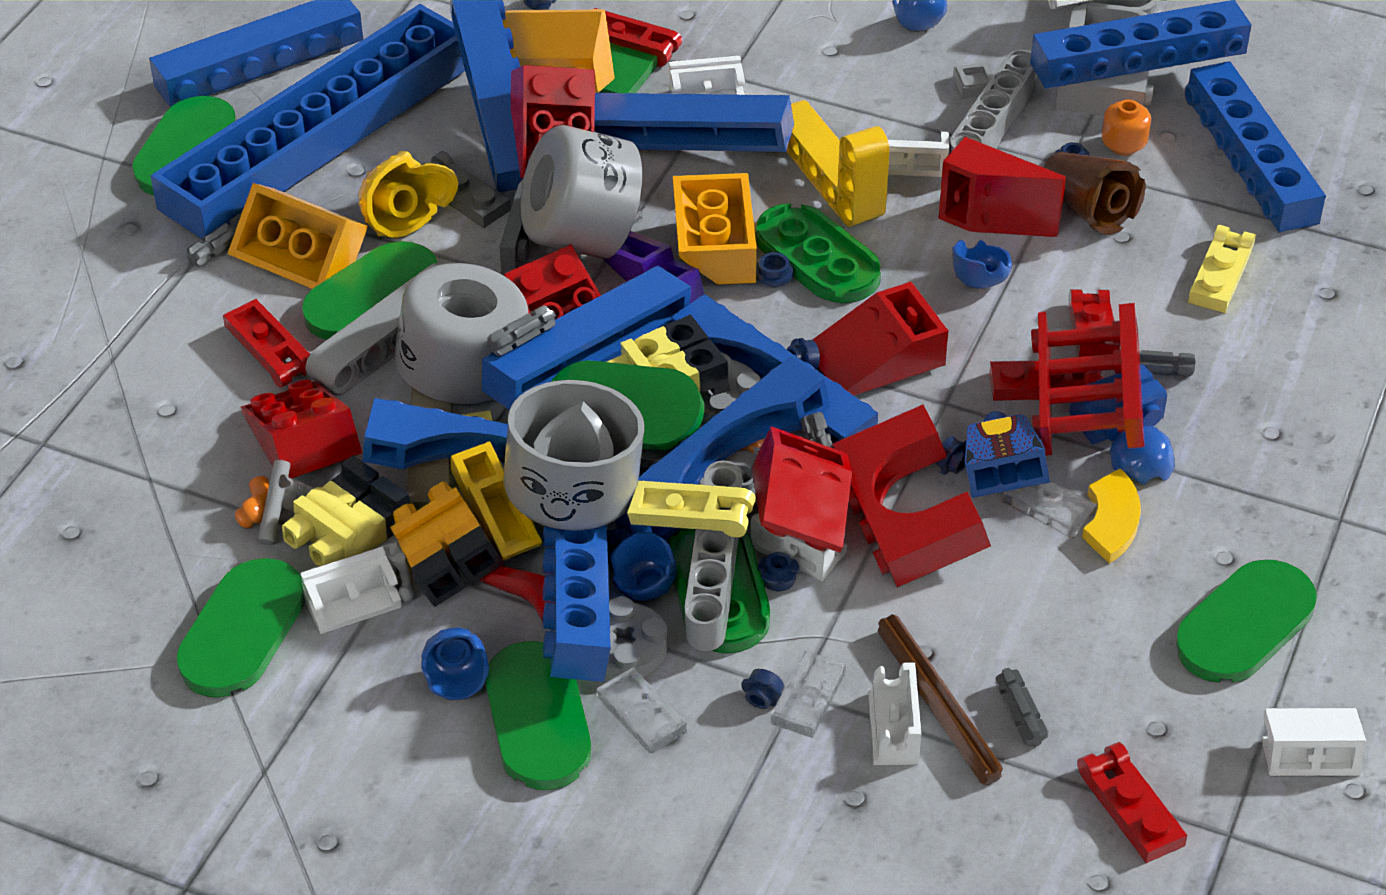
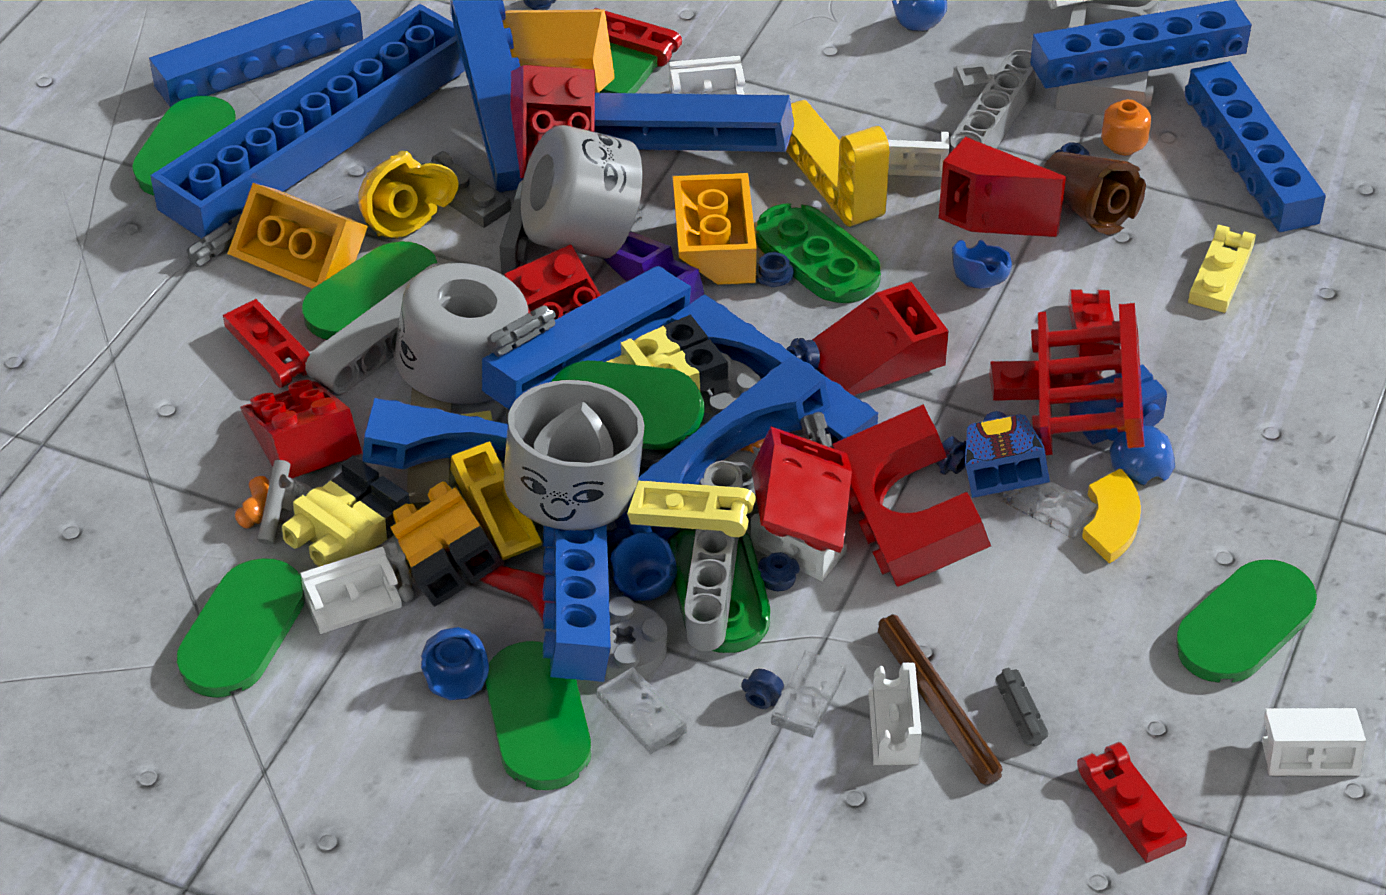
dark grey axle [1140,350,1196,377] -> none

